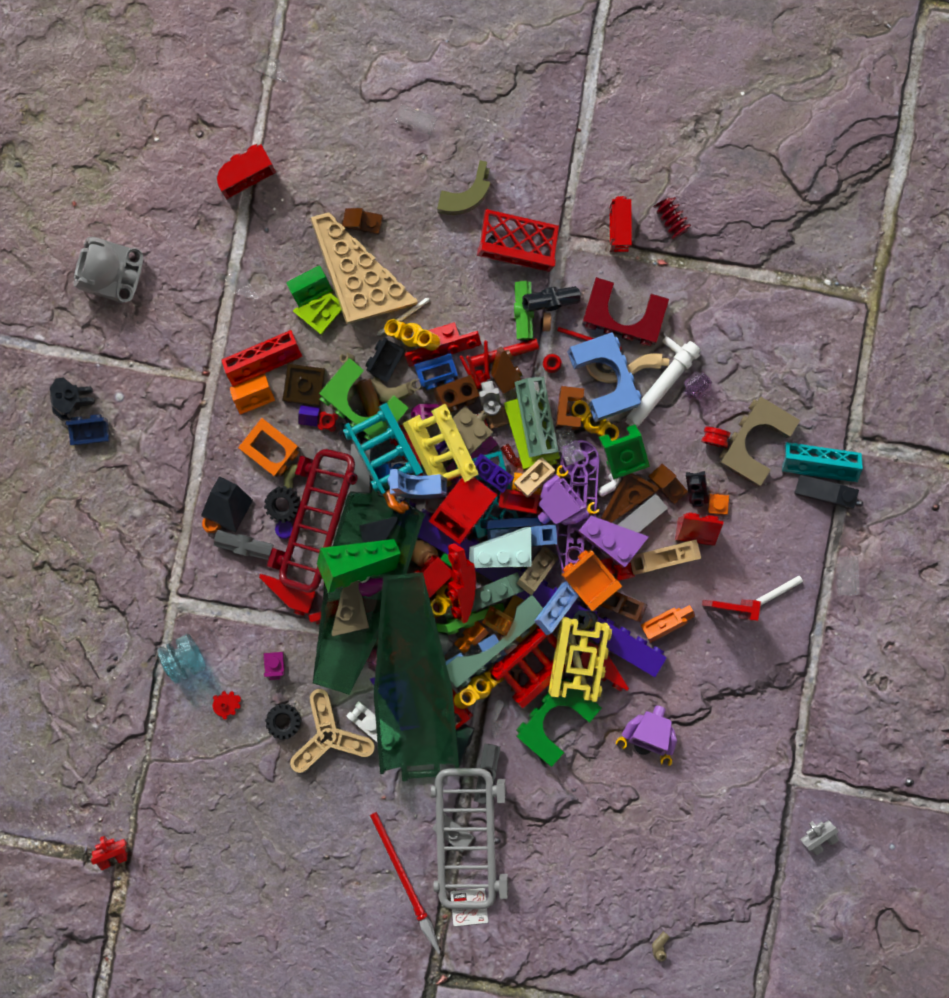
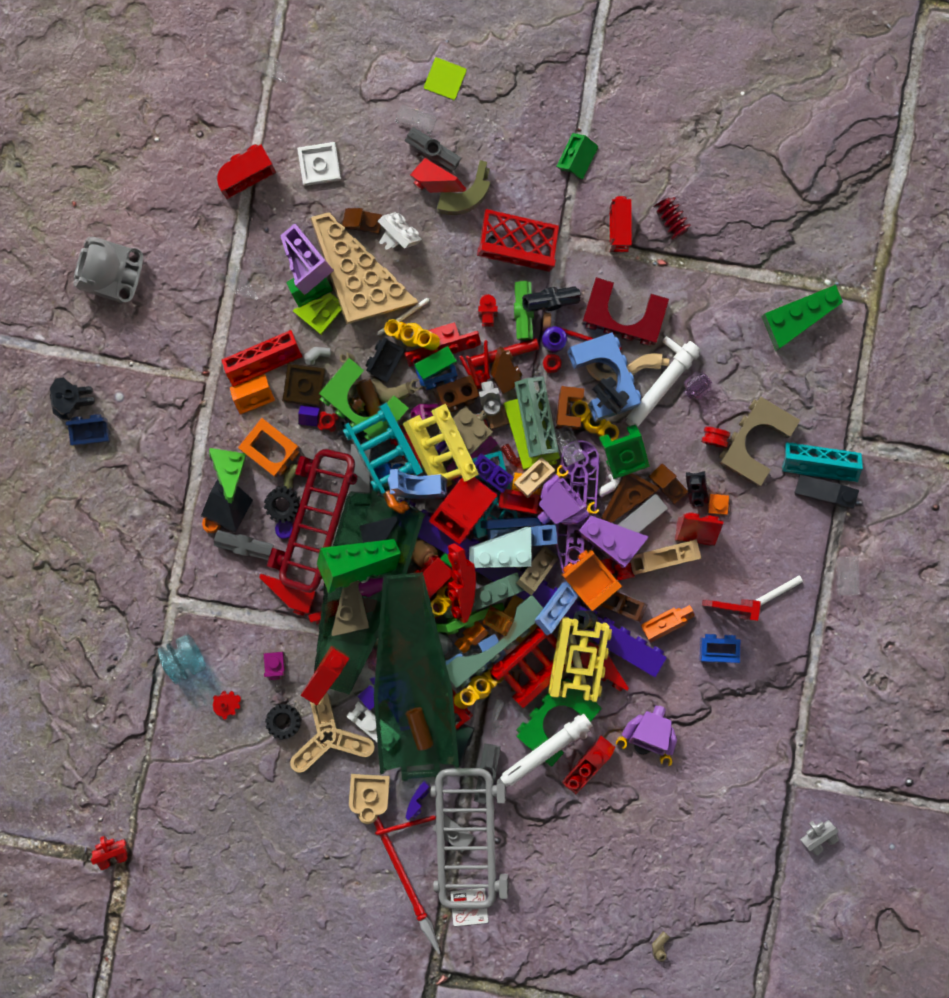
none -> bright green wing [209,448,246,503]
none -> medium lavender wedge [280,224,334,295]
none -> white tile [297,142,341,186]
none -> red slope [300,646,350,705]
none -> light grey arm [304,347,331,366]
none -> reddish brown plate [348,396,365,414]
none -> tan plate [349,774,390,824]
none -> dark purple slope [357,685,383,711]
none -> red axle [375,815,436,836]
none -> white plate [378,212,422,250]
none -> dark grey piece [405,127,461,172]
none -> reddish brown piece [405,707,434,750]
none -> dark purple slope [405,779,430,820]
none -> red slope [410,158,466,193]
none -> green panel [414,346,457,382]
none -> lime sticker [424,57,467,100]
none -> red hips [478,294,498,327]
none -> white cylinder [500,714,593,787]
none -> dark purple head [542,326,567,352]
none -> green panel [556,133,598,179]
none -> red slope [561,735,616,794]
none -> black hips [592,377,629,414]
none -> blue window [699,634,741,663]
none -> green wedge [761,285,843,351]

